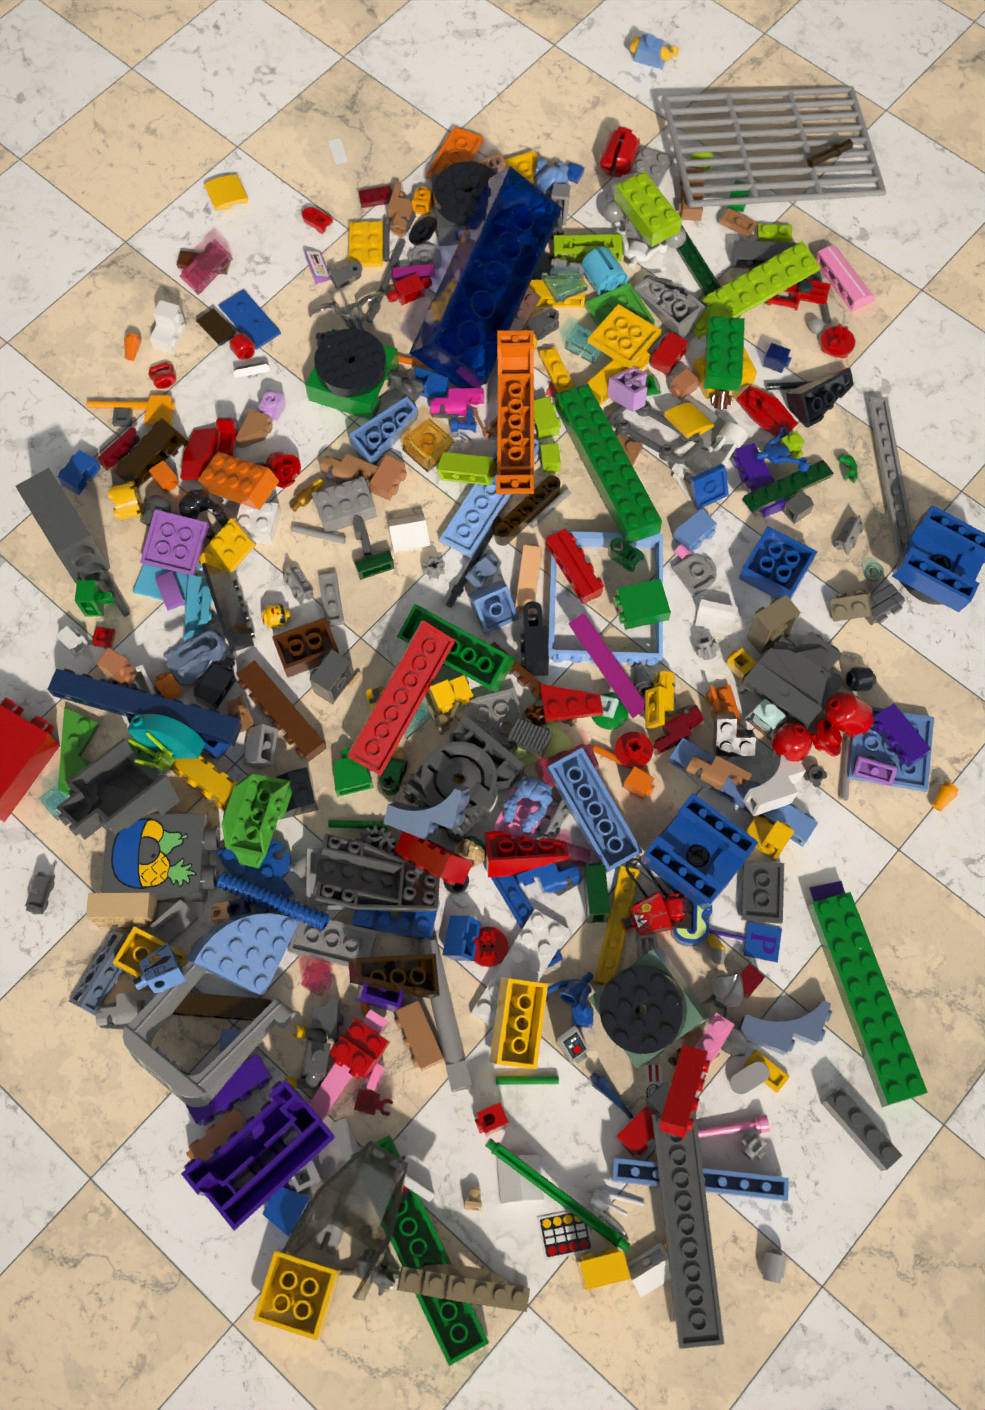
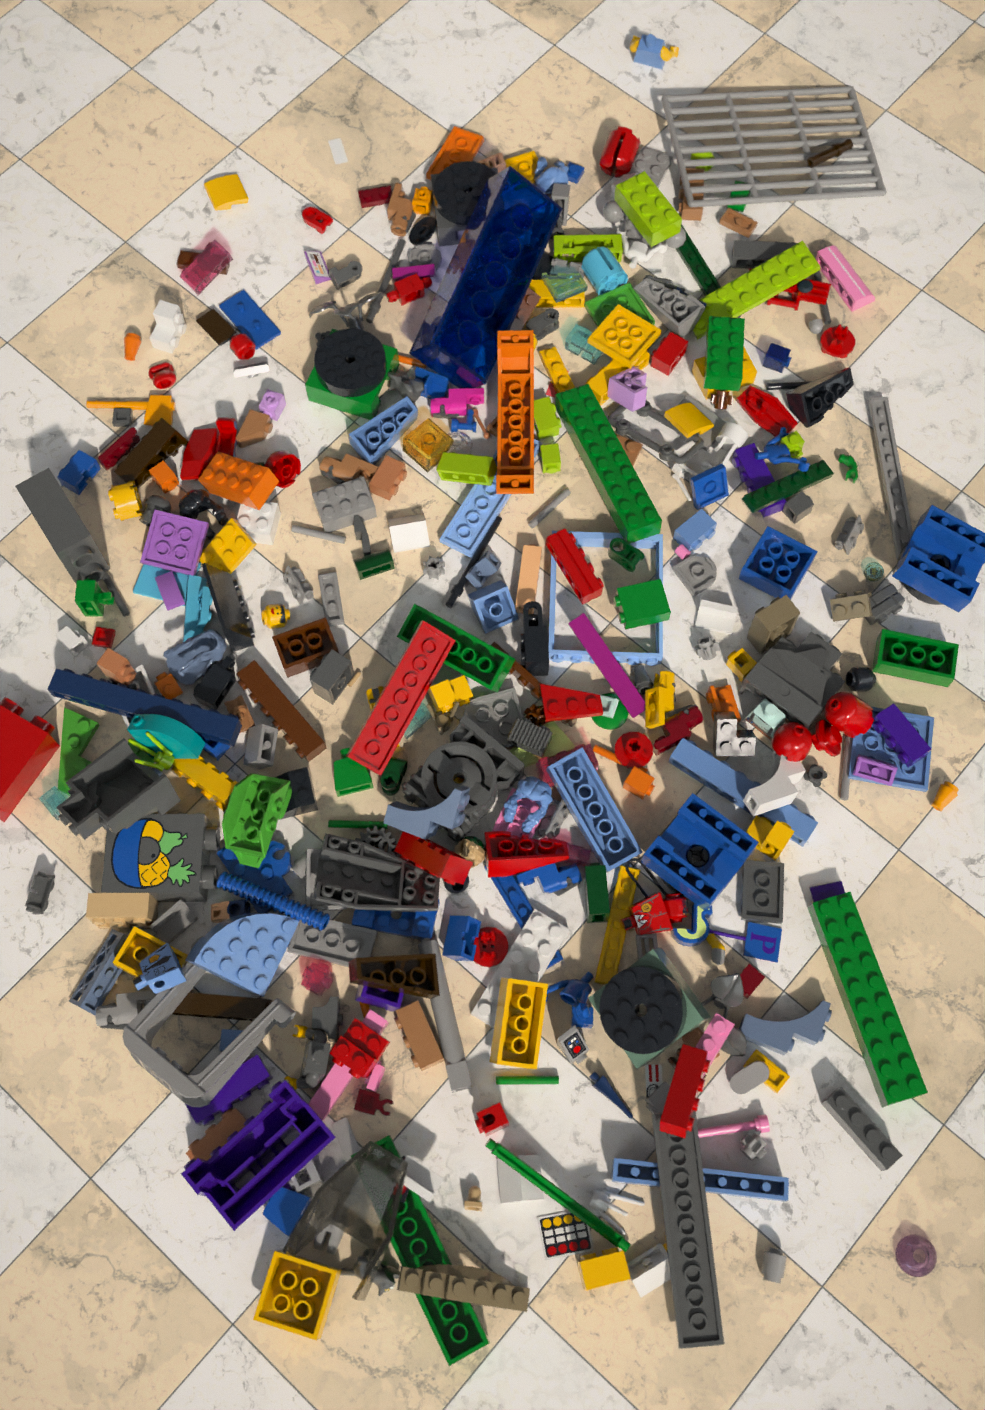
pearl gold piece [290,479,324,512] -> none
yellow plate [349,221,383,267] -> none
dark grey piece [383,216,390,262] -> none
dark brown beam [494,476,561,546] -> none
red brick [615,1106,655,1156] -> none
green slope [645,374,662,396] -> none
nougat brick [670,368,699,401] -> none
medium nougat plate [685,755,752,790] -> none
lime plate [757,224,792,243] -> none
none -> green brick [872,629,959,687]
none -> piece [895,1235,937,1277]

